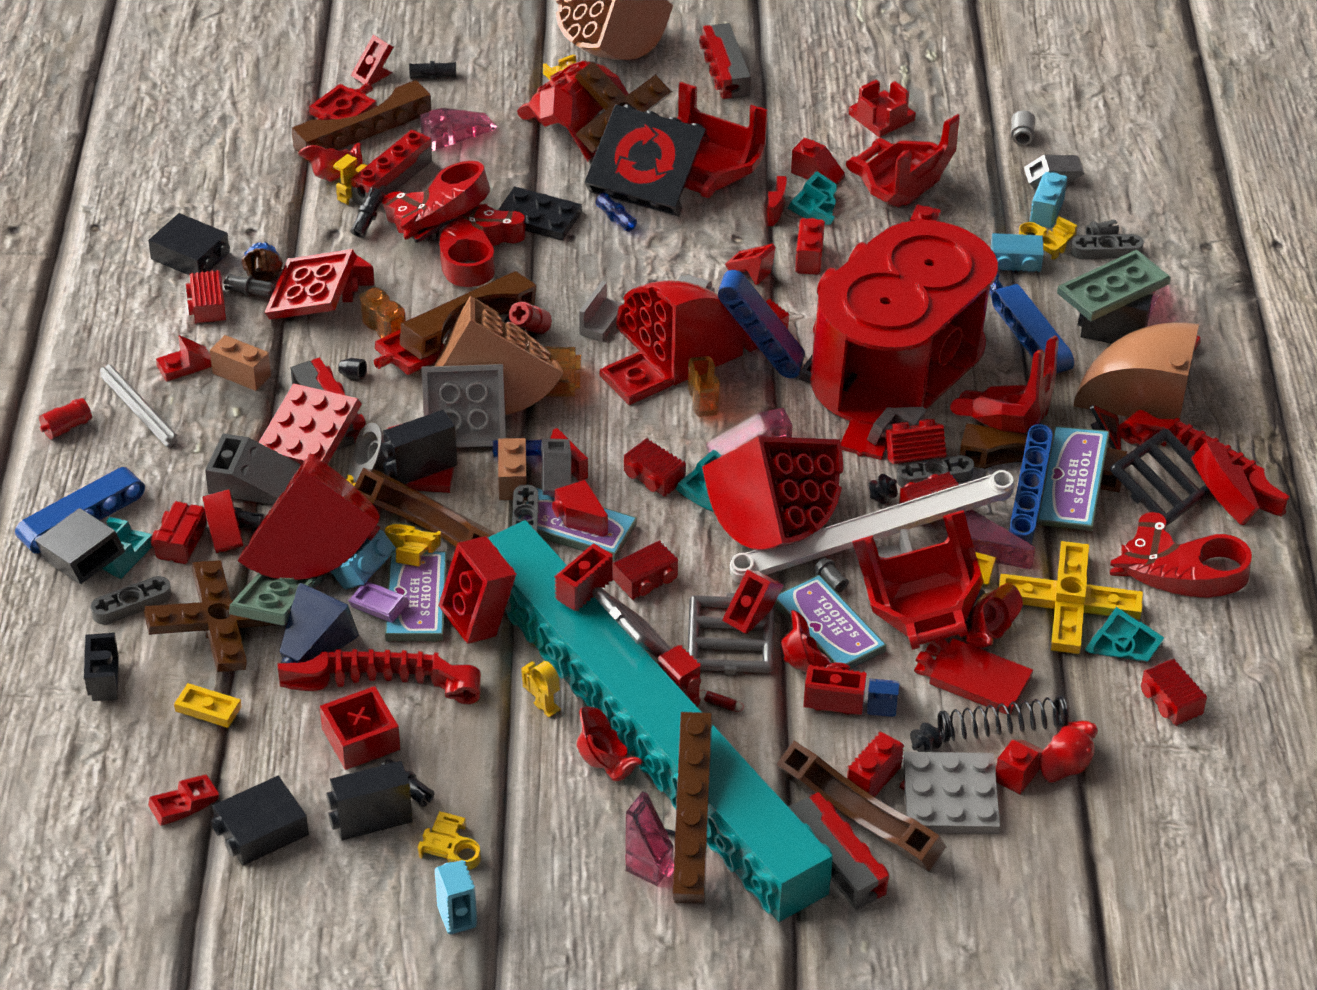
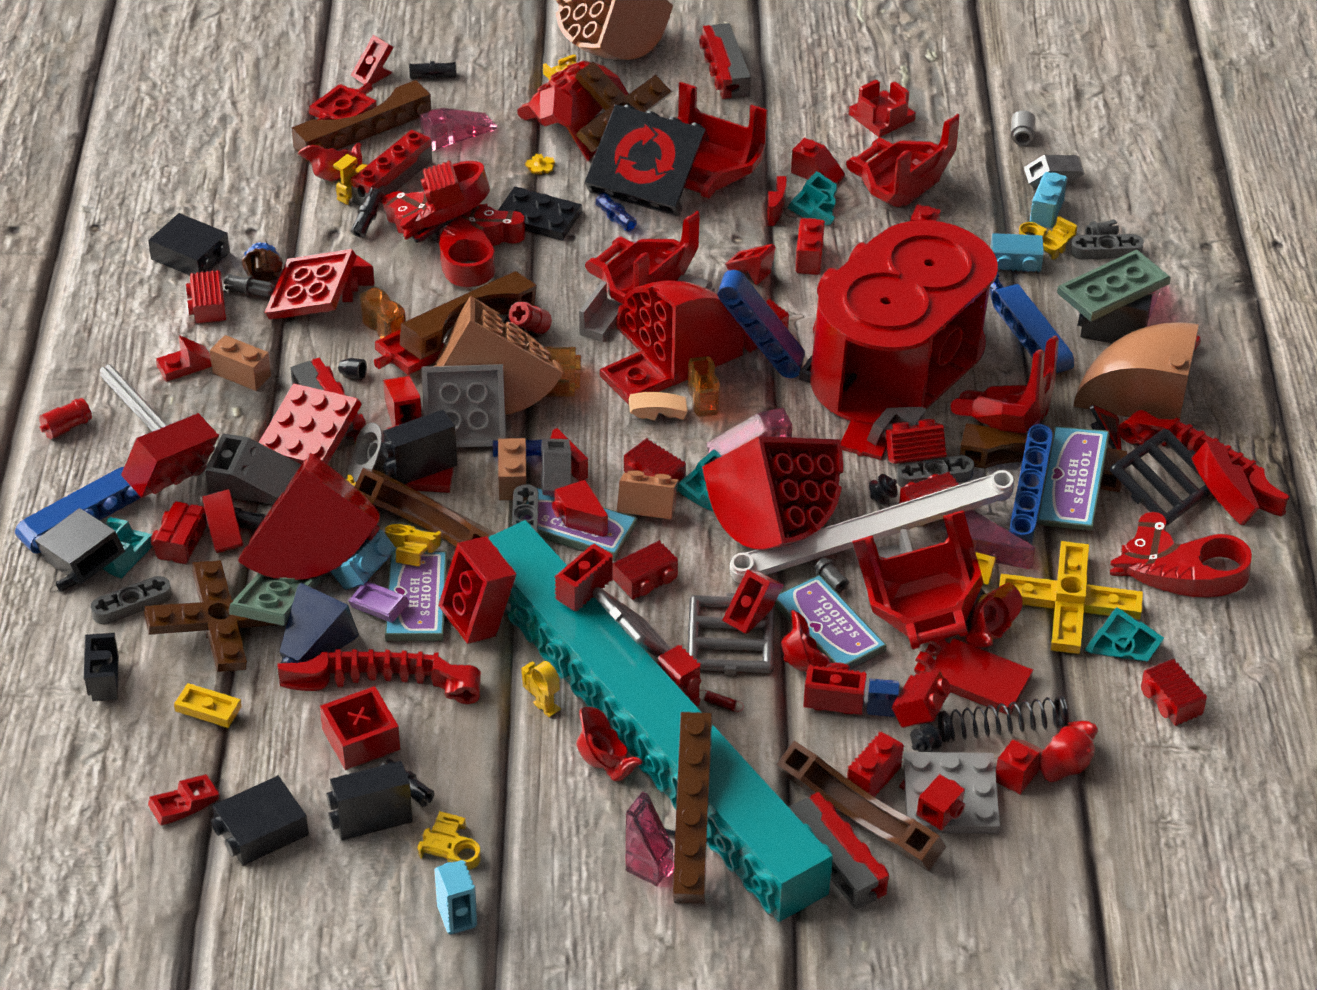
none -> black piece [50,576,78,592]
none -> red brick [121,413,219,498]
none -> red slope [383,376,422,426]
none -> red brick [420,160,464,211]
none -> yellow plant [525,154,555,174]
none -> red piece [585,211,700,304]
none -> nougat brick [617,471,678,519]
none -> light nougat slope [629,392,687,421]
none -> red brick [892,668,950,728]
none -> red brick [916,774,965,831]

